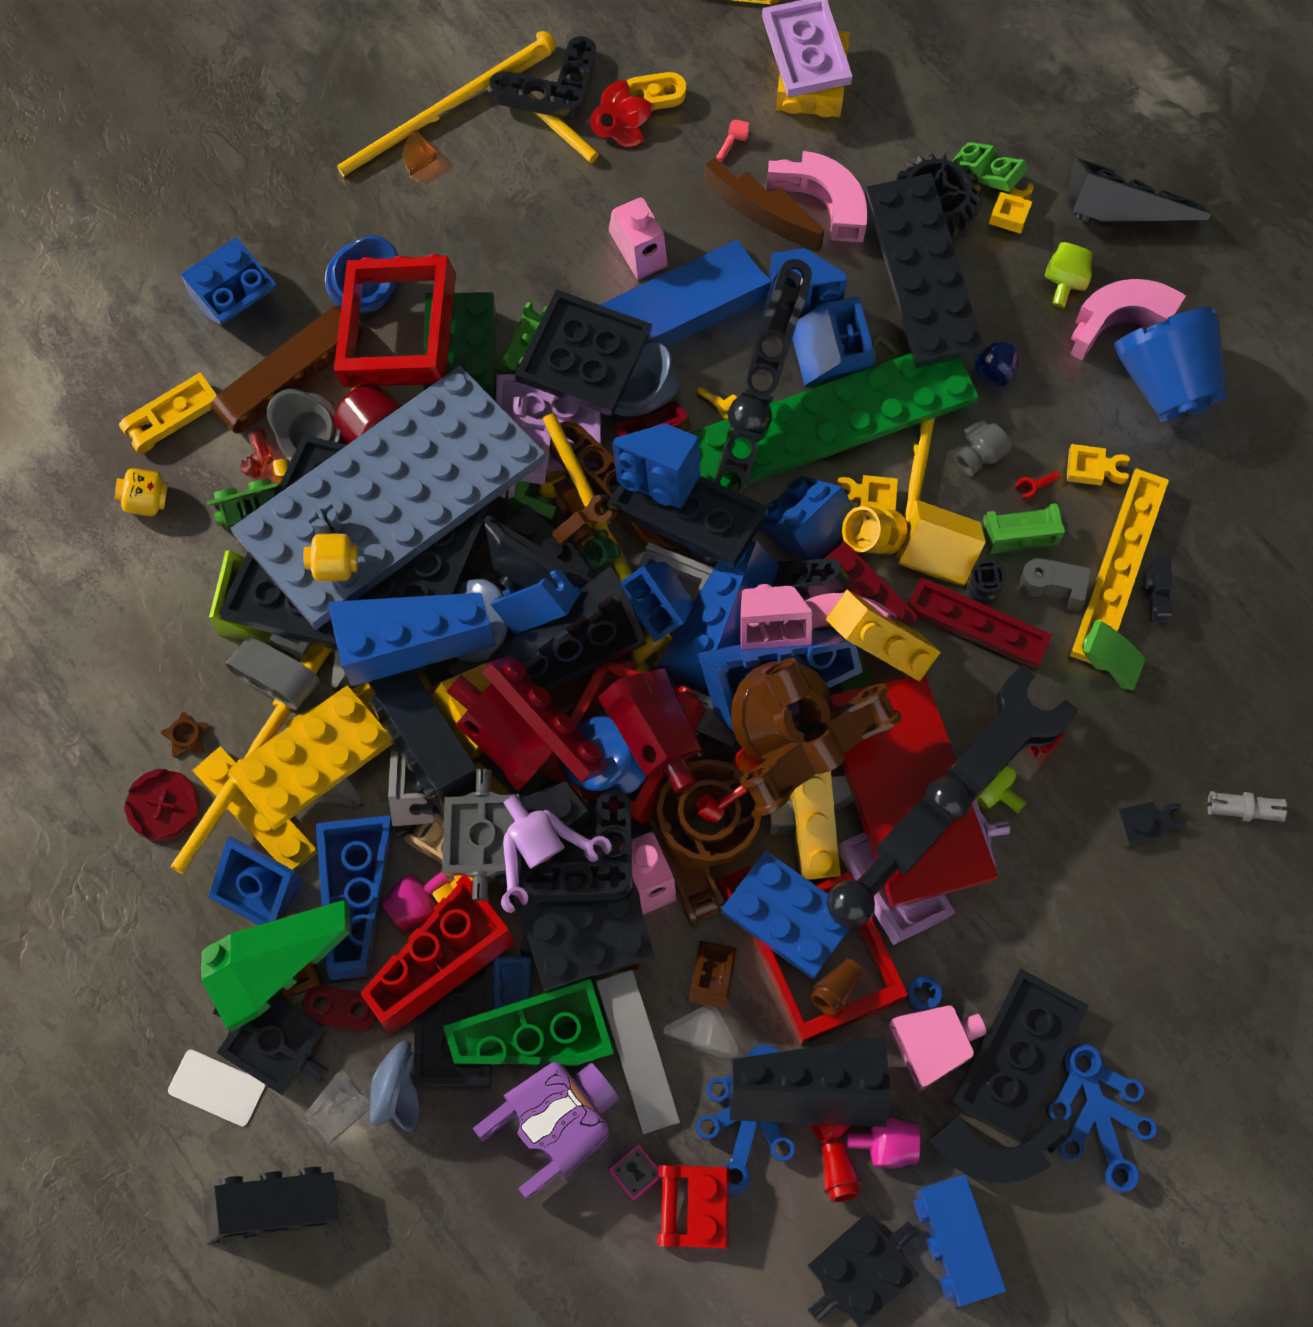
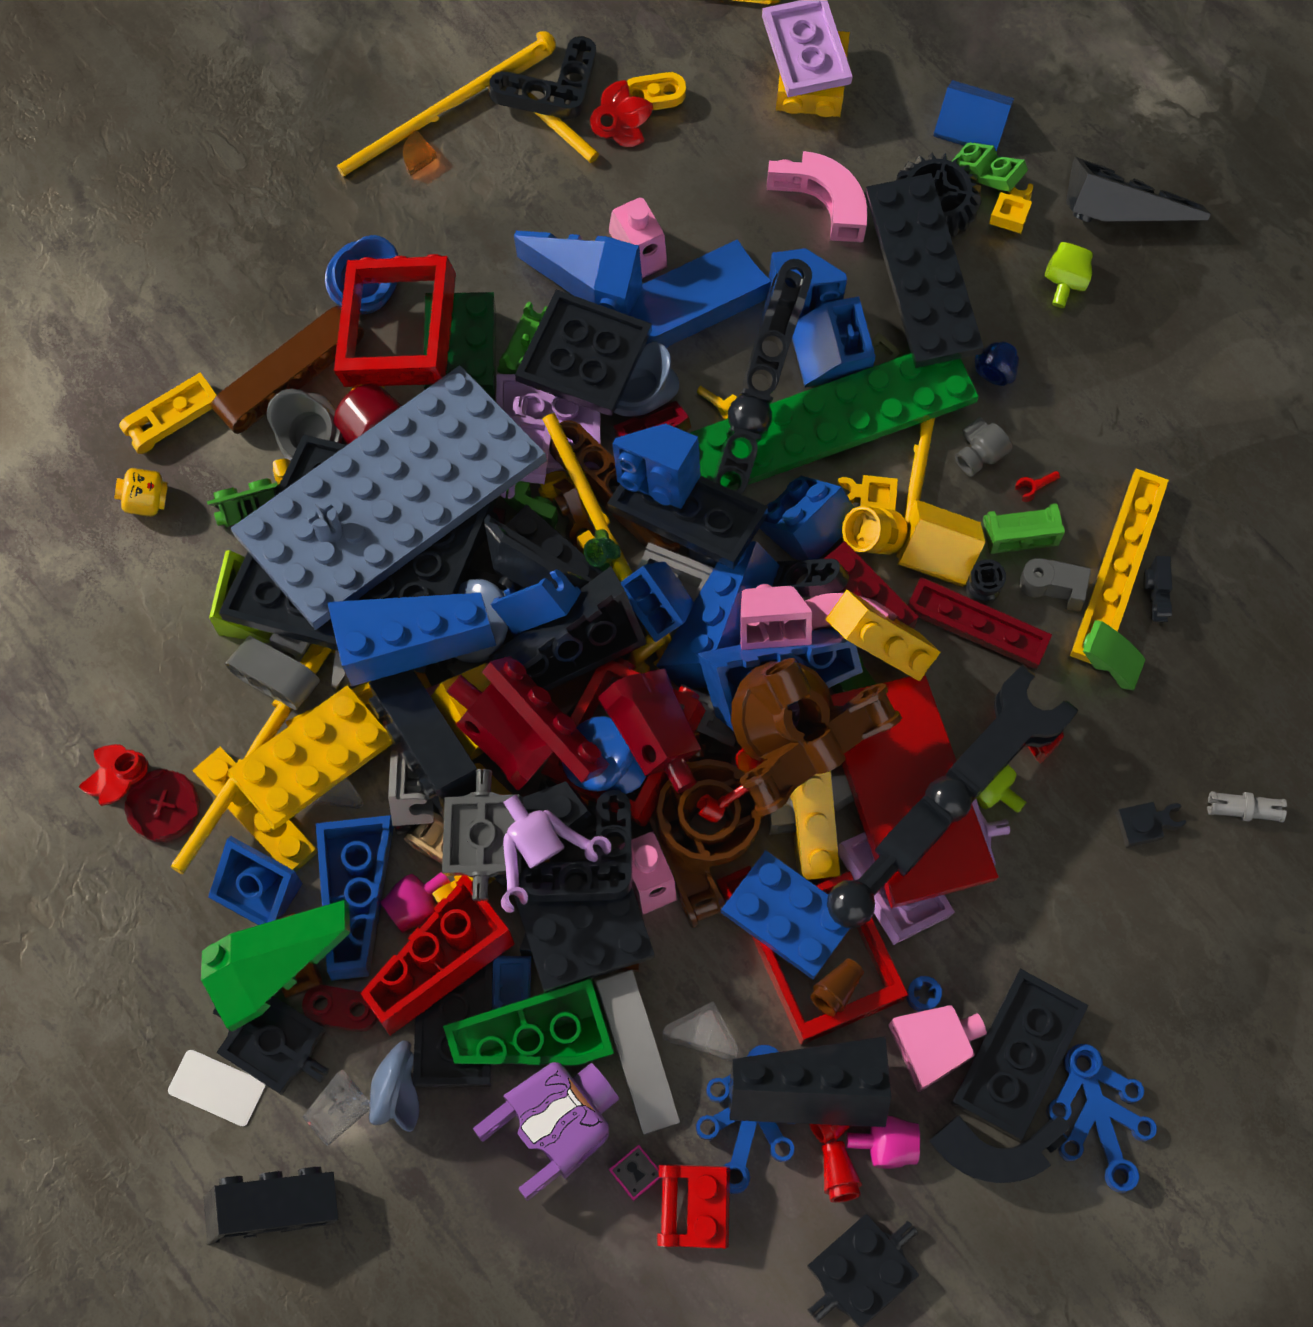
reddish brown plate [161,712,209,757] -> none
blue slope [181,237,277,325] -> none
clear red arm [240,429,273,478] -> none
yellow head [303,534,358,582] -> none
reddish brown plate [552,494,618,545] -> none
reddish brown plate [688,941,737,1009] -> none
reddish brown slope [704,157,825,251] -> none
coral hand [716,120,749,163] -> none
blue brick [913,1174,1006,1308] -> none
yellow plate [1066,444,1130,486] -> none
bright pink arch [1071,279,1186,361] -> none
blue cone [1114,306,1228,424] -> none
none -> red plate [79,744,148,806]
none -> blue wedge [514,231,643,315]
none -> blue slope [933,80,1014,152]

